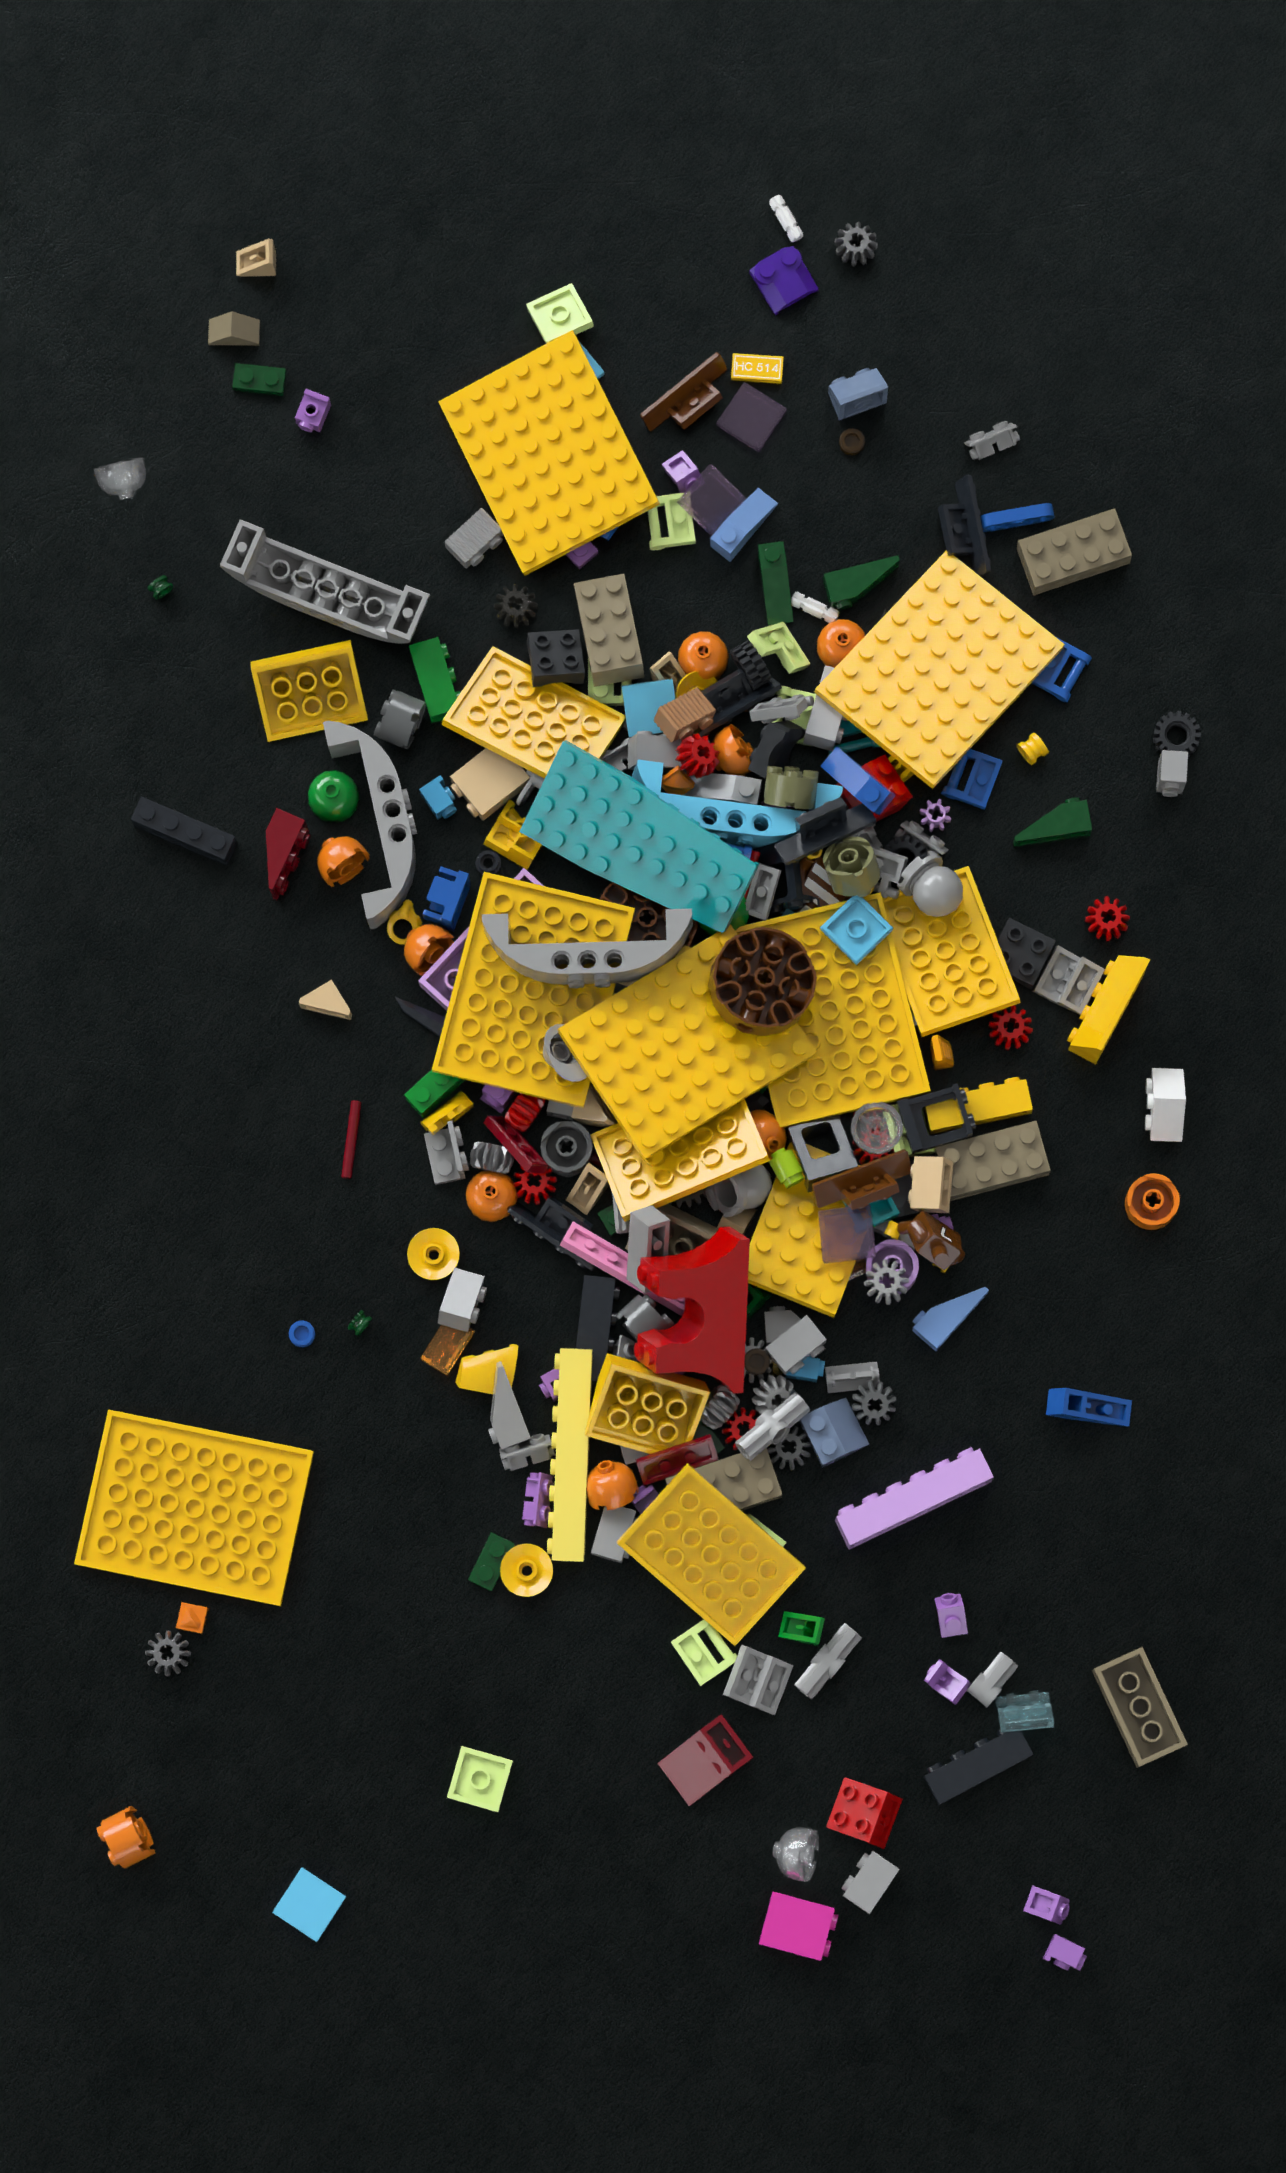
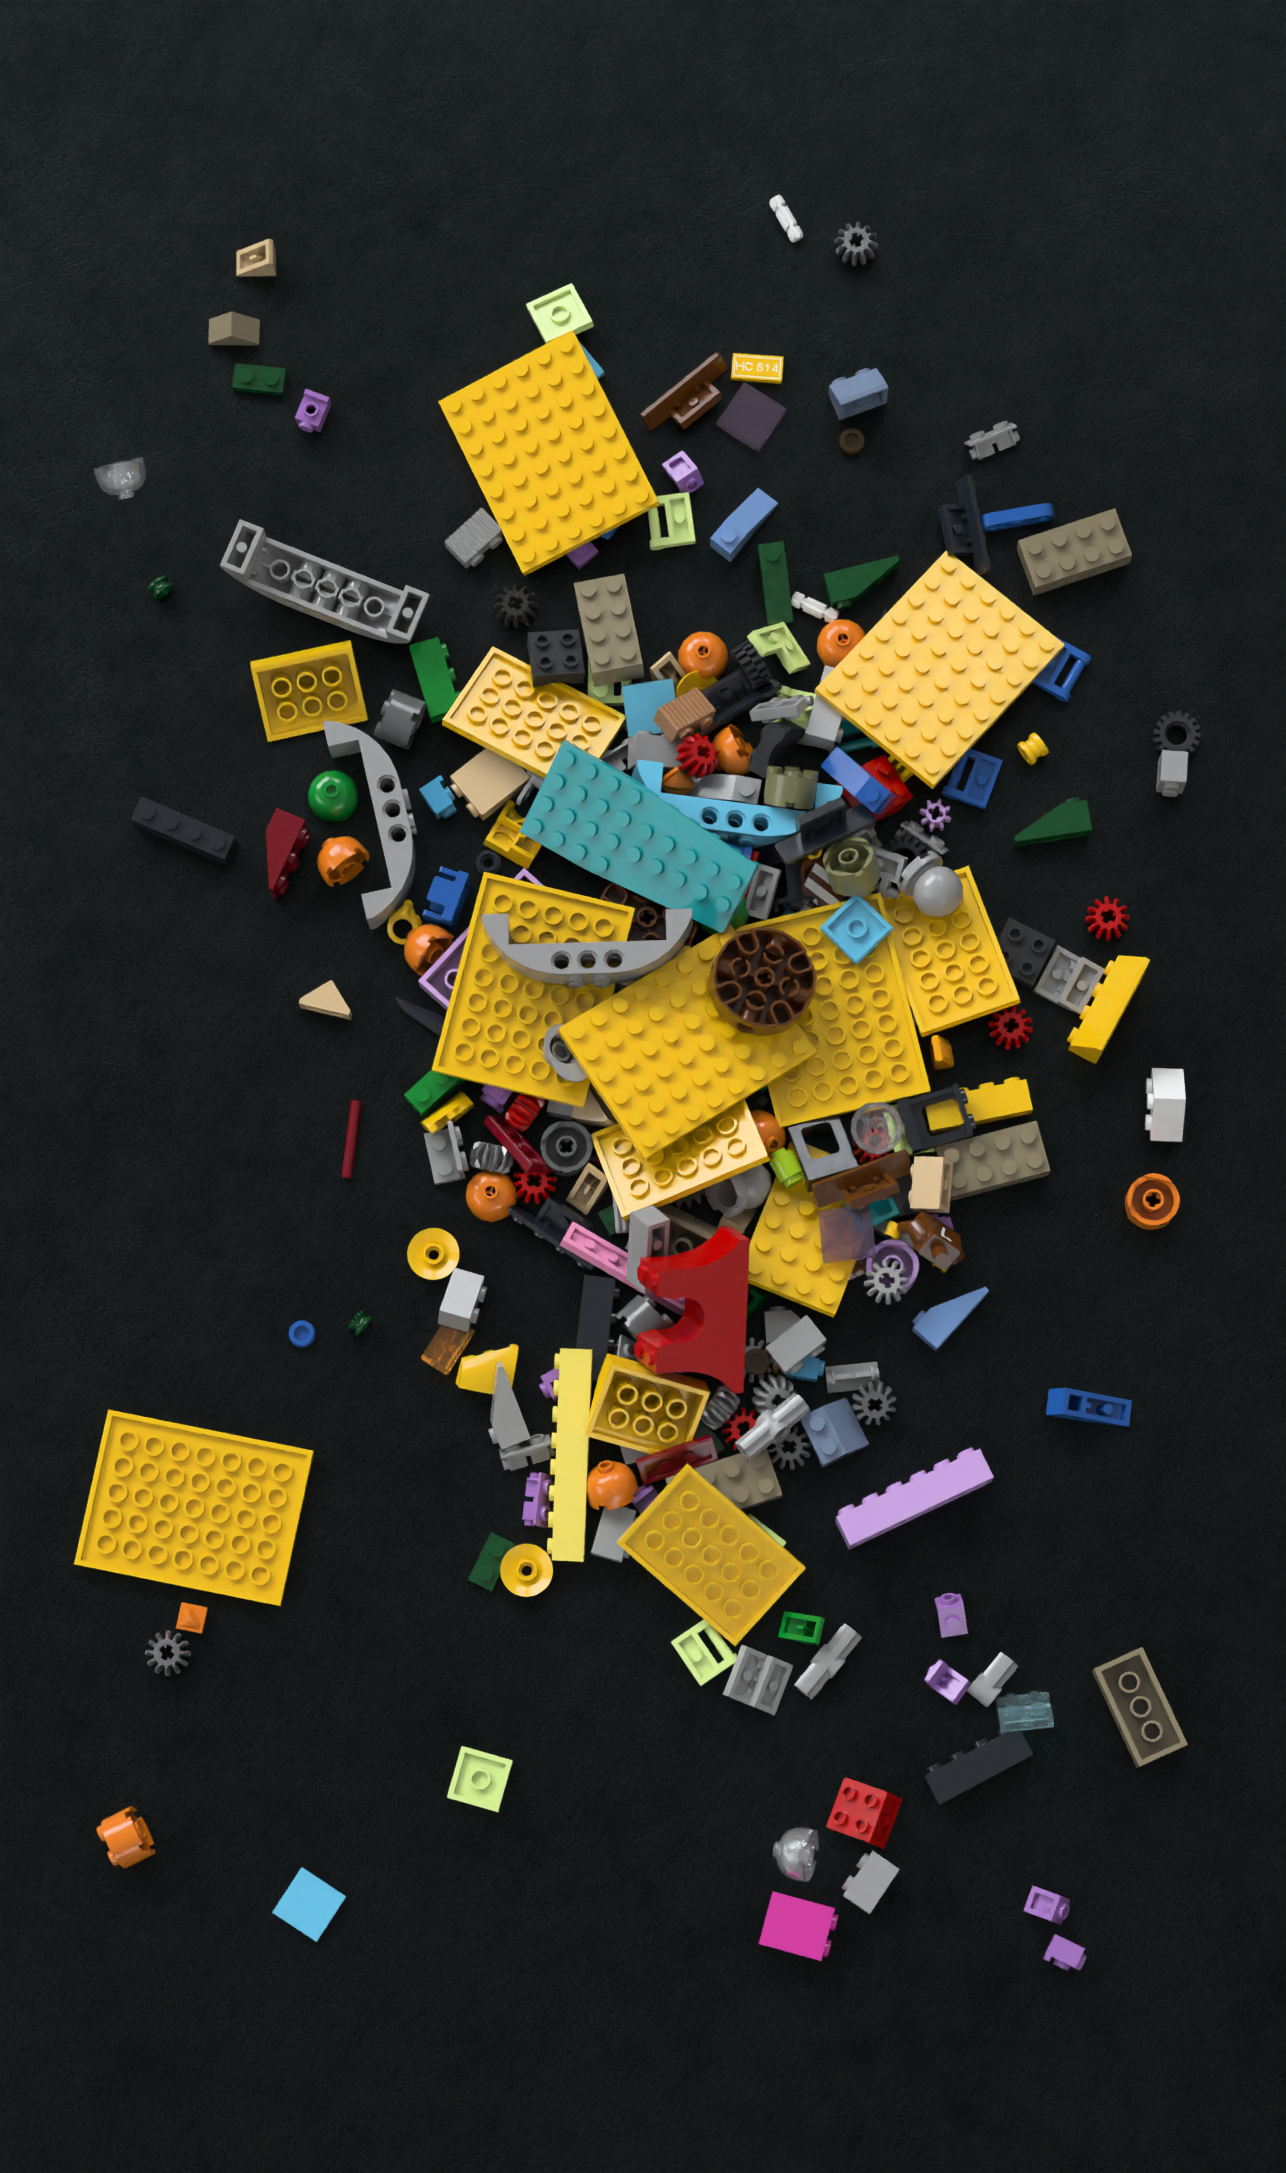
slope [658,1714,753,1806] -> none
clear purple tile [677,464,746,536] -> none
dark purple slope [750,246,819,315] -> none

